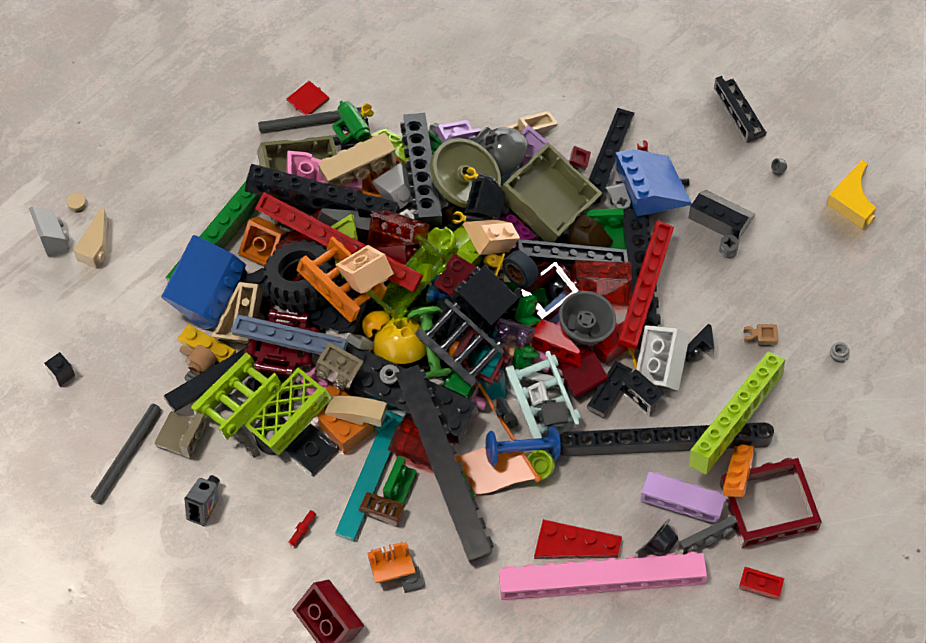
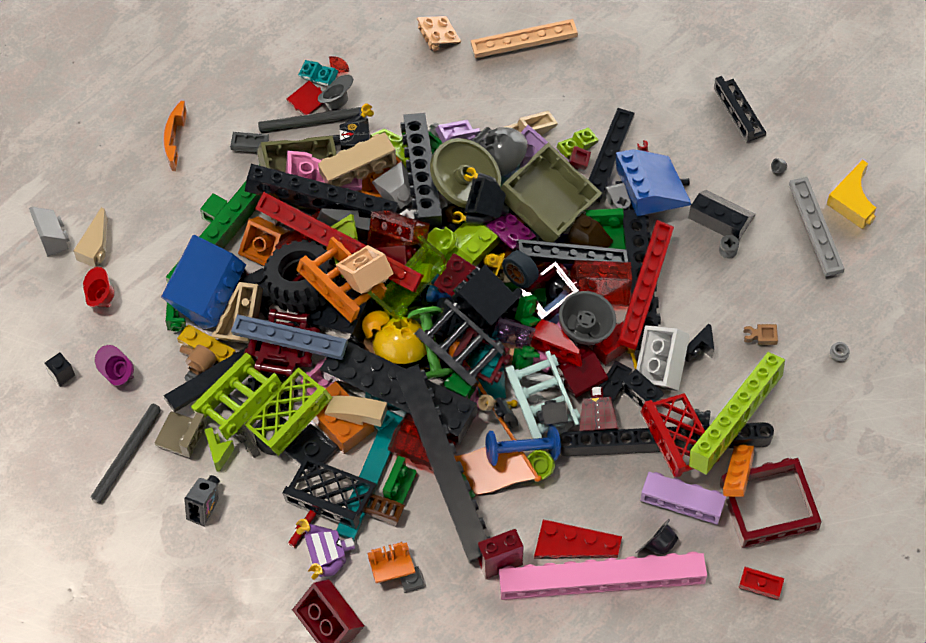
tan tile [66,193,86,212] -> none
dark tan bracket [314,342,363,391] -> none
green piece [332,100,370,144] -> none
light grey tile [347,334,374,350] -> none
light grey plate [380,365,399,384] -> none
light nougat slope [463,220,520,255] -> none
white slope [528,381,550,406] -> none
dark grey plate [678,515,737,555] -> none
none -> red piece [83,267,115,308]
none -> magenta piece [95,345,134,386]
none -> orange slope [164,101,187,171]
none -> green bracket [165,303,187,332]
none -> green panel [200,193,227,223]
none -> lime slope [204,427,234,472]
none -> dark grey plate [230,132,269,152]
none -> black fence [282,457,377,529]
none -> torso [296,519,355,580]
none -> teal slope [298,60,339,86]
none -> dark grey piece [318,75,354,111]
none -> clear red tile [329,56,349,73]
none -> light nougat hinge [417,16,461,51]
none -> light nougat plate [471,19,578,58]
none -> tan hinge [478,395,518,411]
none -> dark red panel [478,529,524,579]
none -> lime slope [556,127,599,159]
none -> dark red torso [580,387,619,431]
none -> red fence [640,393,720,478]
none -> black wheel [692,409,711,426]
none -> light grey plate [789,177,844,277]

